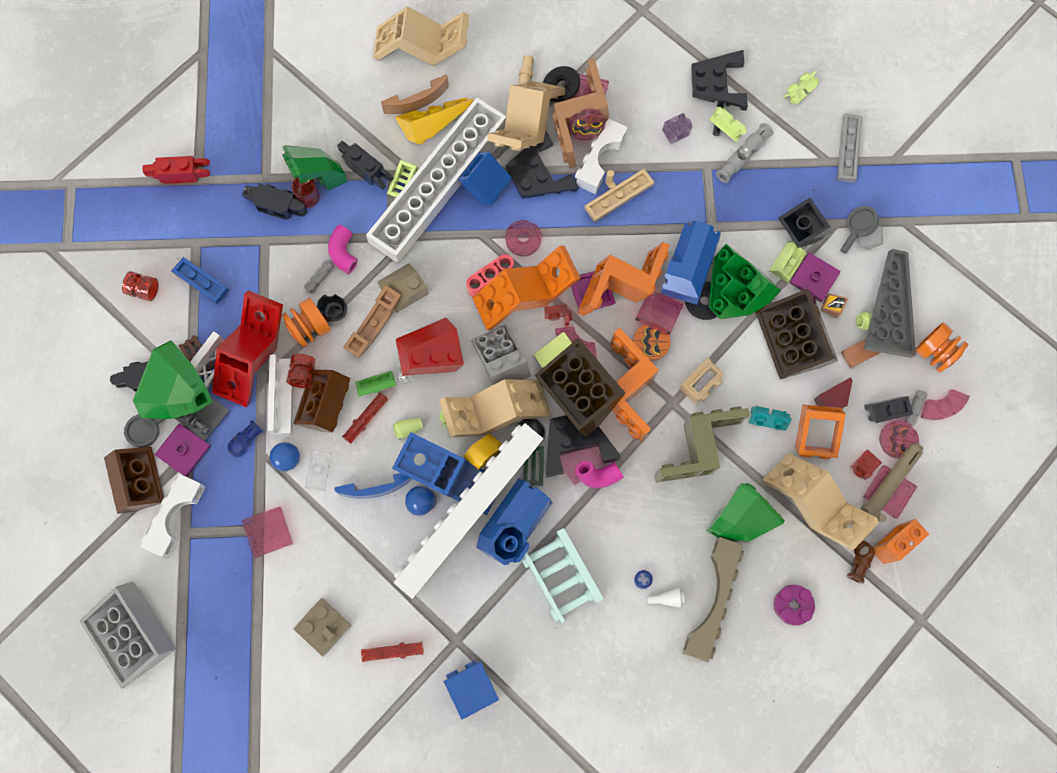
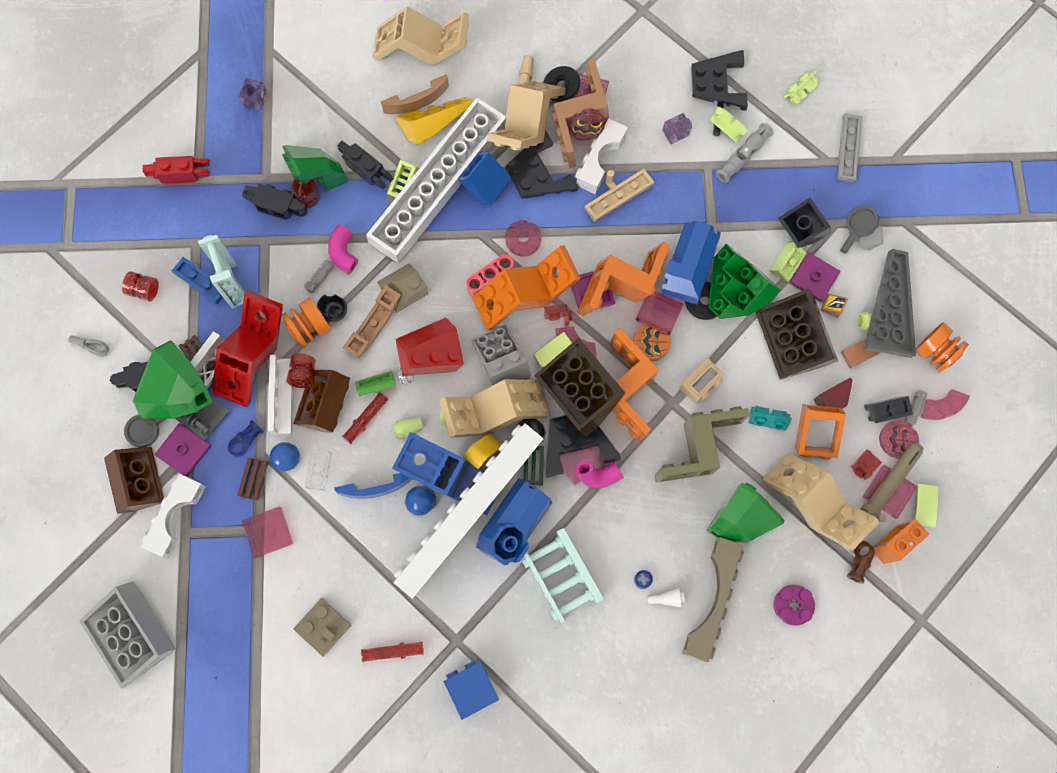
none -> light grey piece [68,335,109,357]
none -> light aqua fence [198,235,245,309]
none -> reddish brown tile [238,457,269,500]
none -> clear purple brick [239,78,267,110]
none -> yellowish green slope [914,483,938,528]

